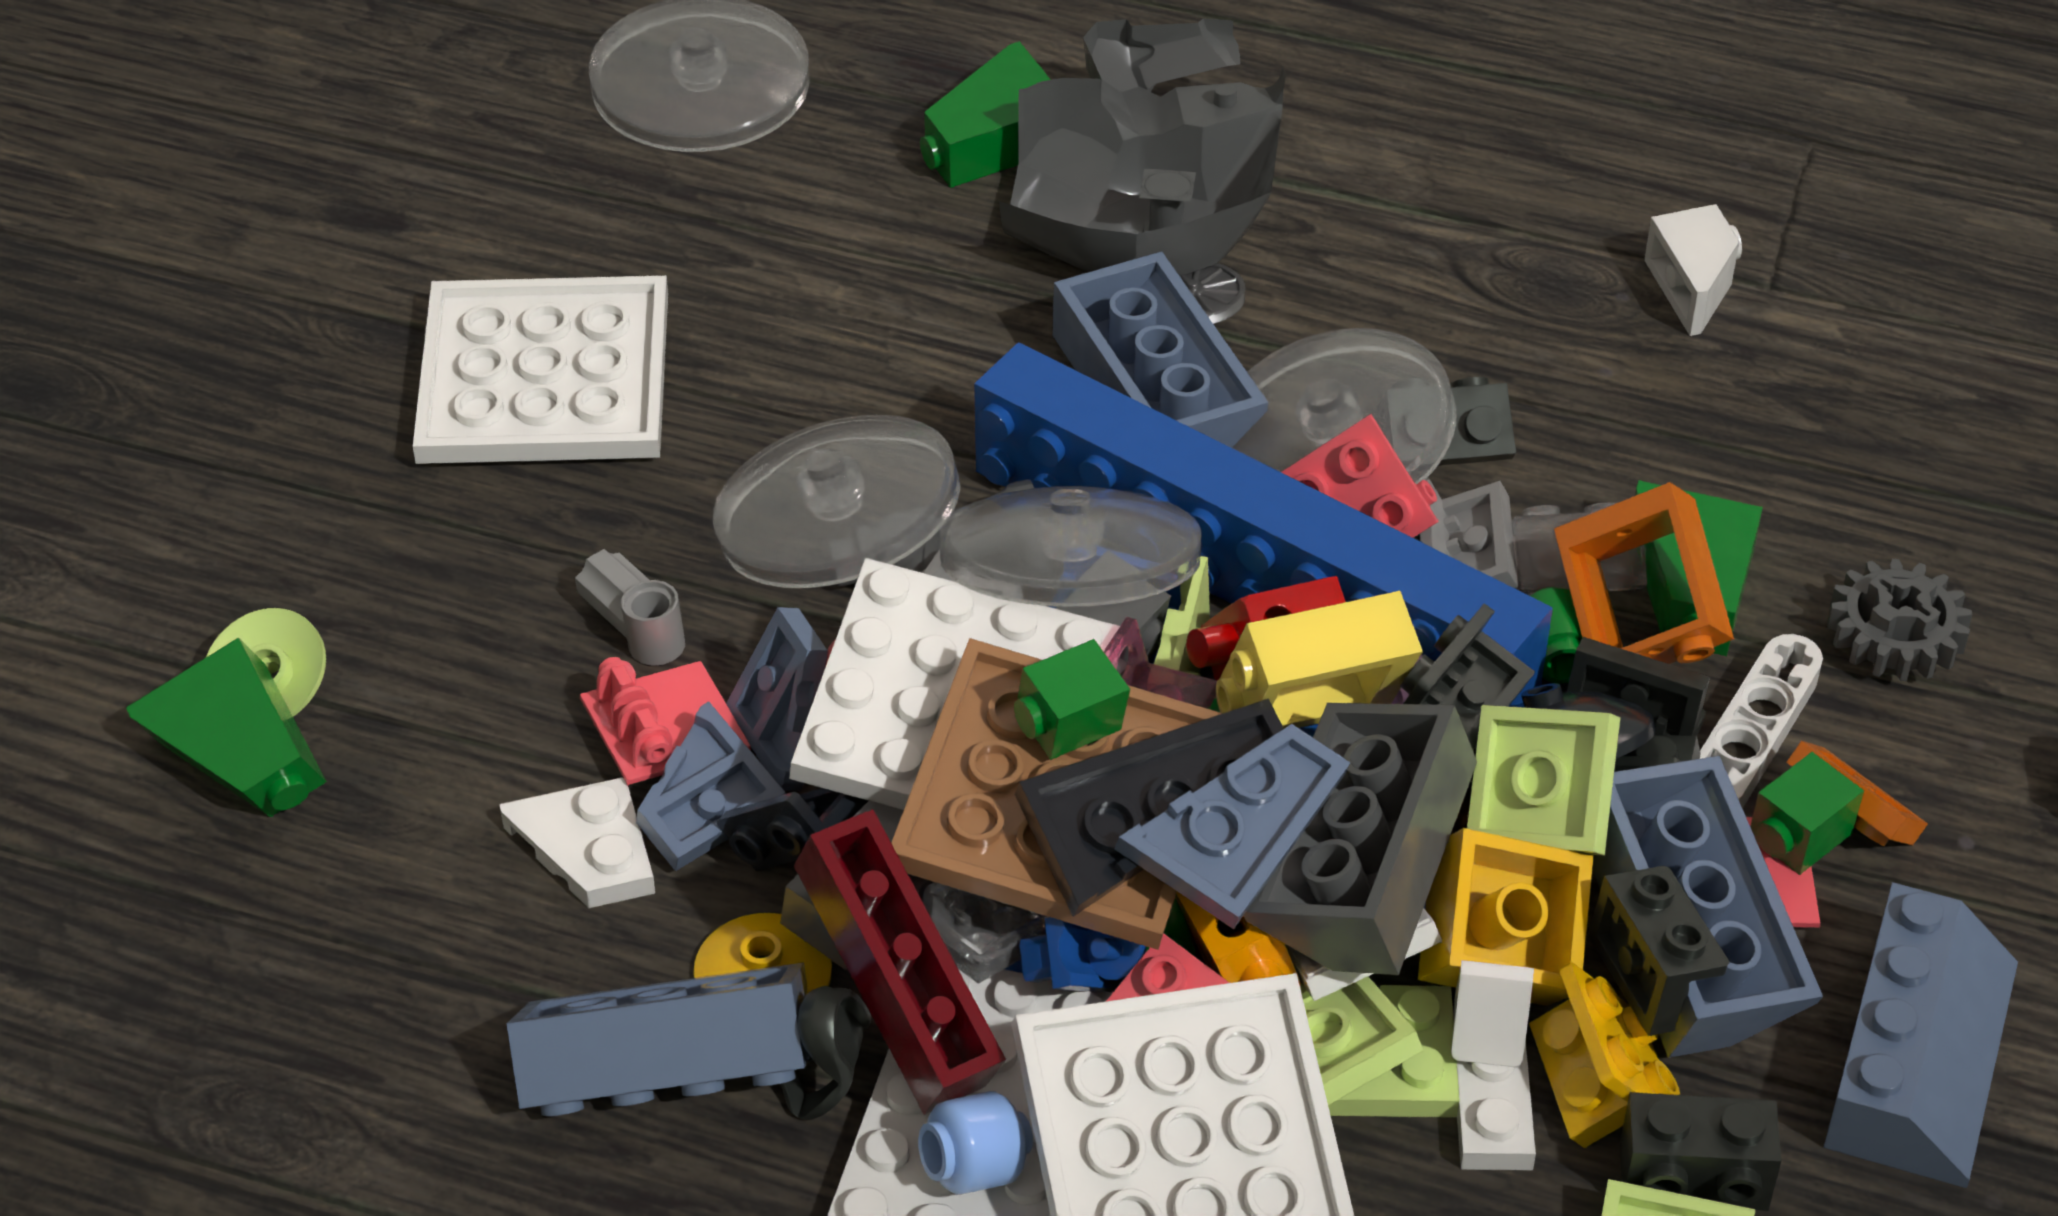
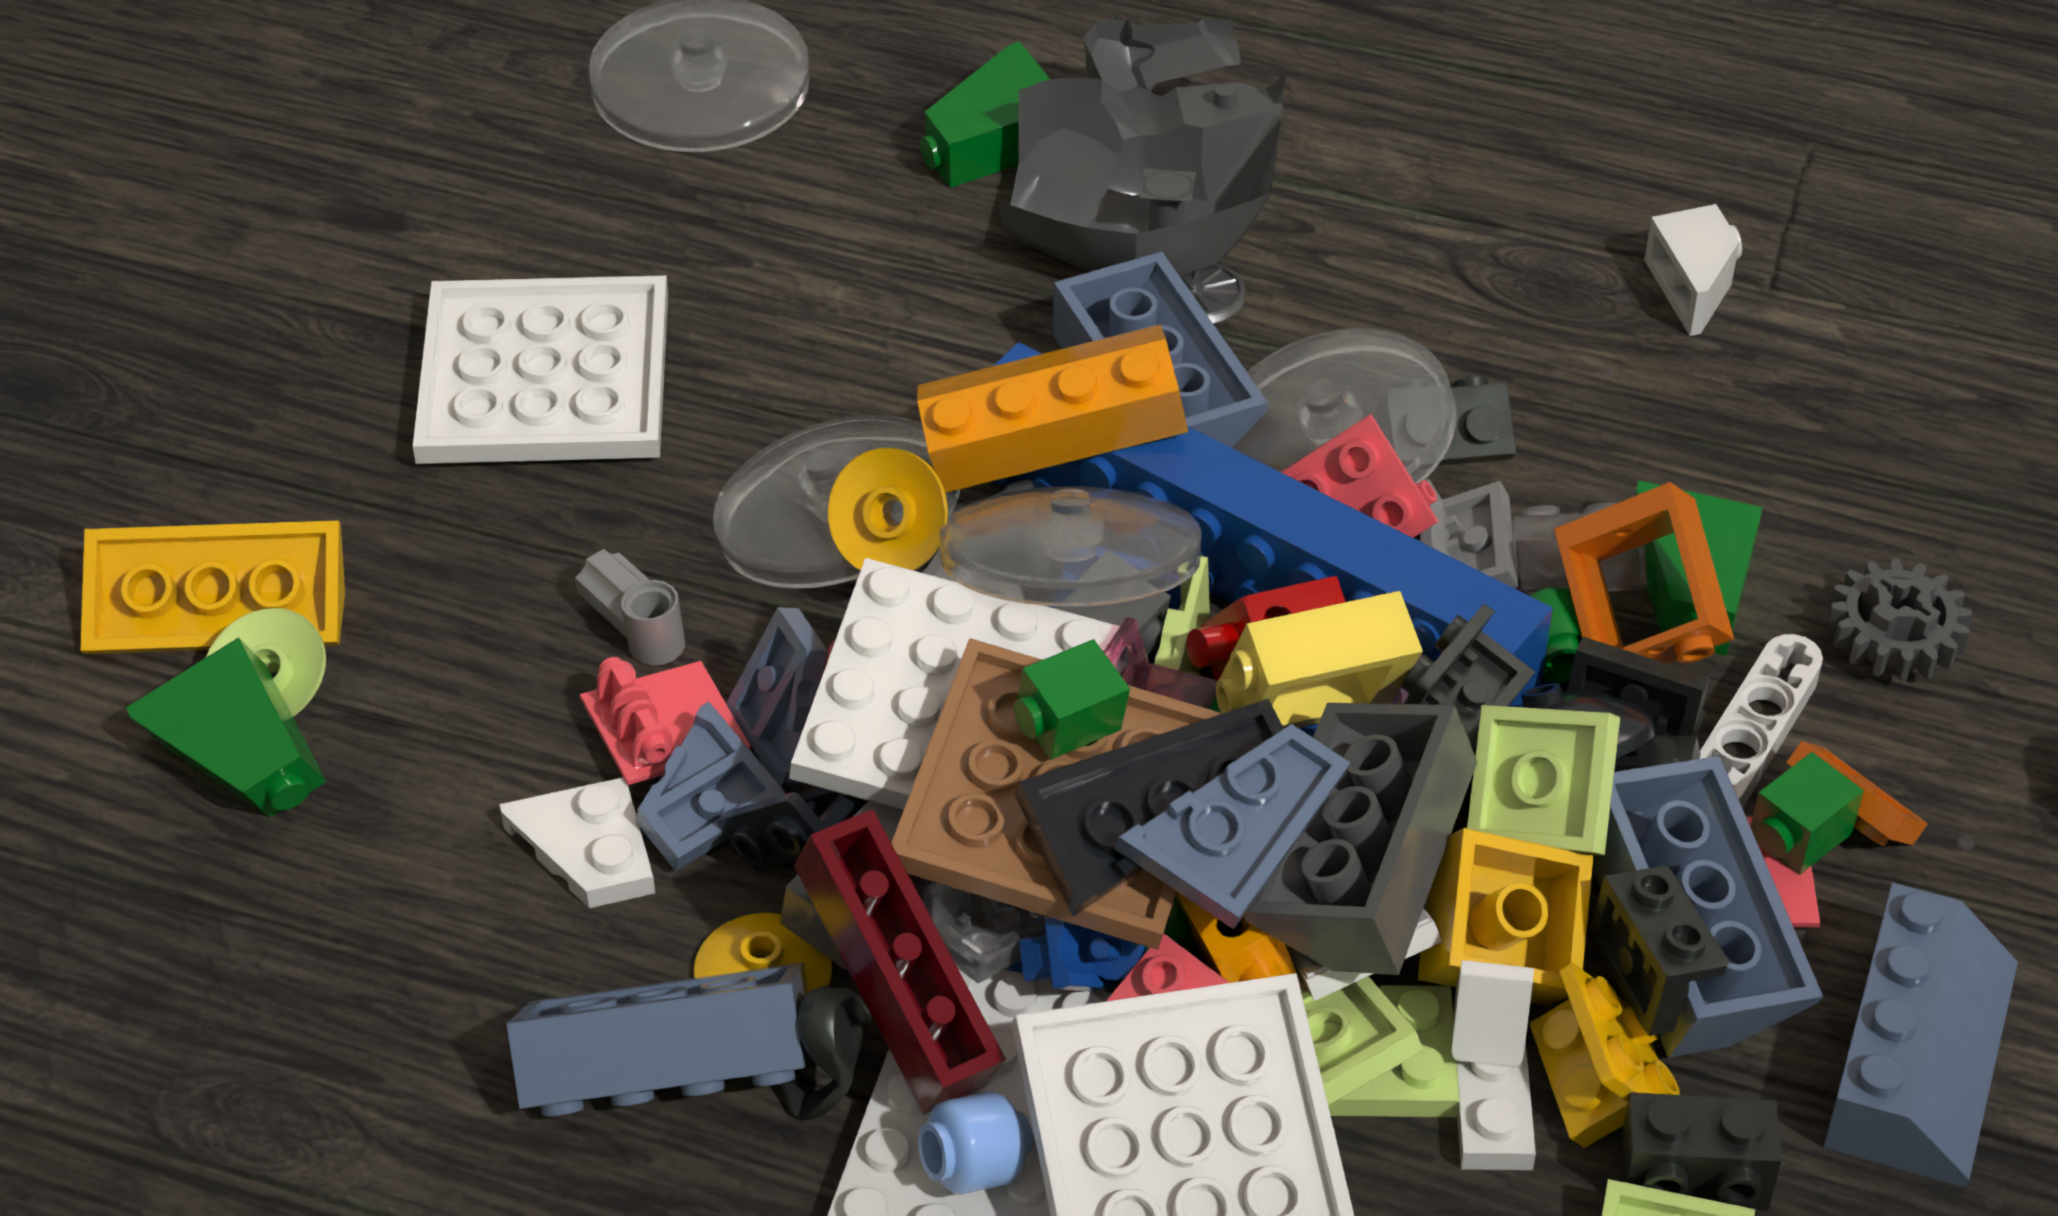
none -> yellow slope [80,520,345,654]
none -> yellow dish [828,448,948,571]
none -> light orange slope [917,324,1188,493]

